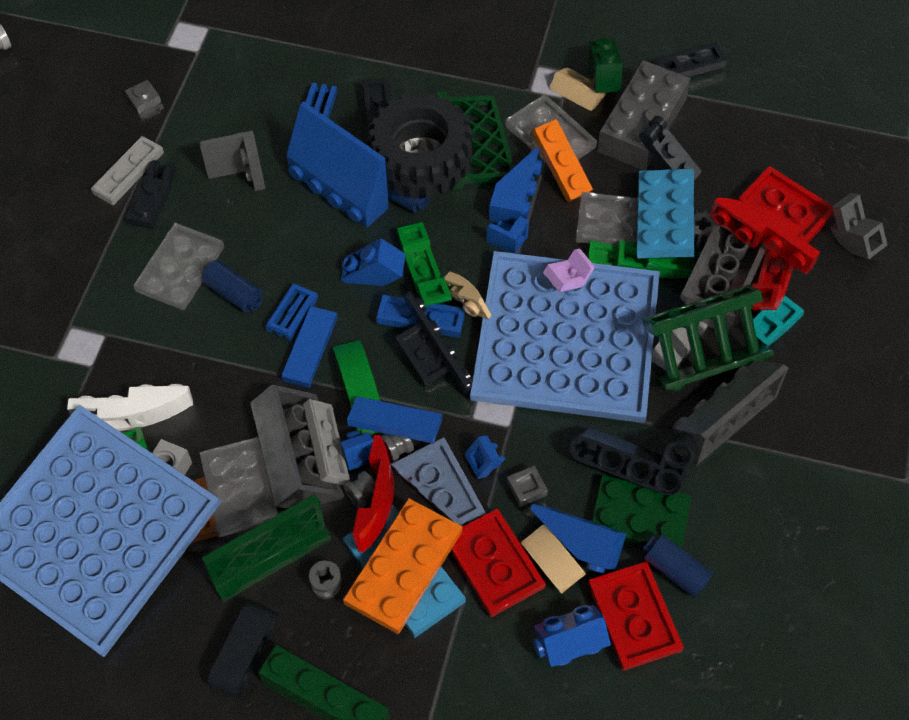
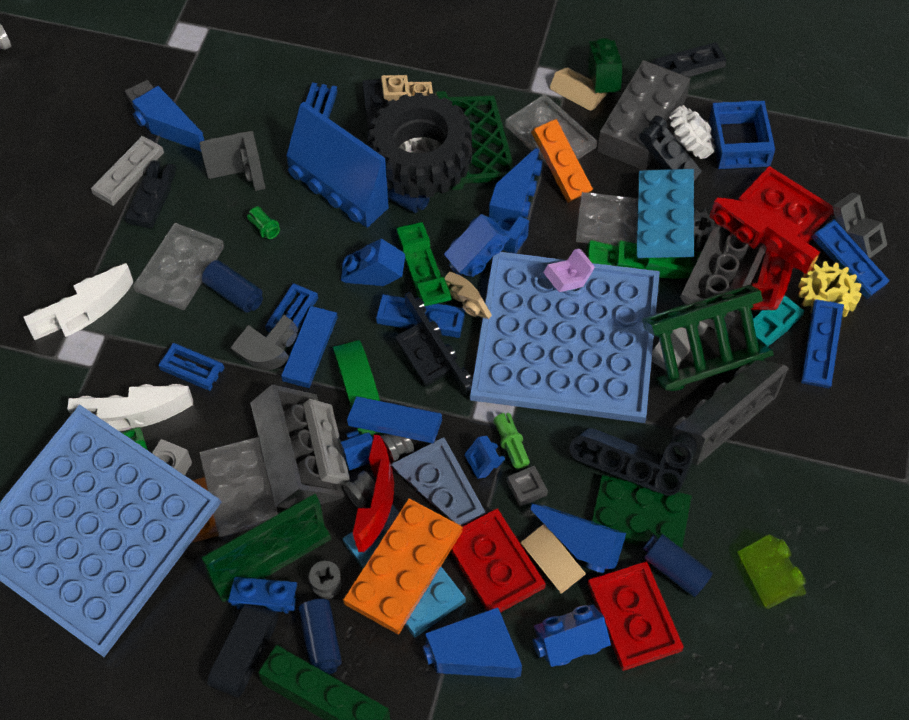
none -> white slope [24,263,134,340]
none -> blue slope [132,86,204,151]
none -> blue tile [159,343,224,391]
none -> blue hinge [228,577,297,614]
none -> dark grey brick [231,315,299,370]
none -> green pin [247,206,280,239]
none -> dark blue brick [299,599,342,674]
none -> tan slope [381,75,433,101]
none -> blue slope [422,608,522,678]
none -> blue brick [444,214,510,277]
none -> bright green axle [493,413,530,470]
none -> white gear [669,105,716,159]
none -> blue window [709,101,775,169]
none -> clear neon green bracket [738,534,807,609]
none -> light yellow gear [798,261,862,317]
none -> blue tile [801,299,844,388]
none -> blue tile [812,219,890,299]

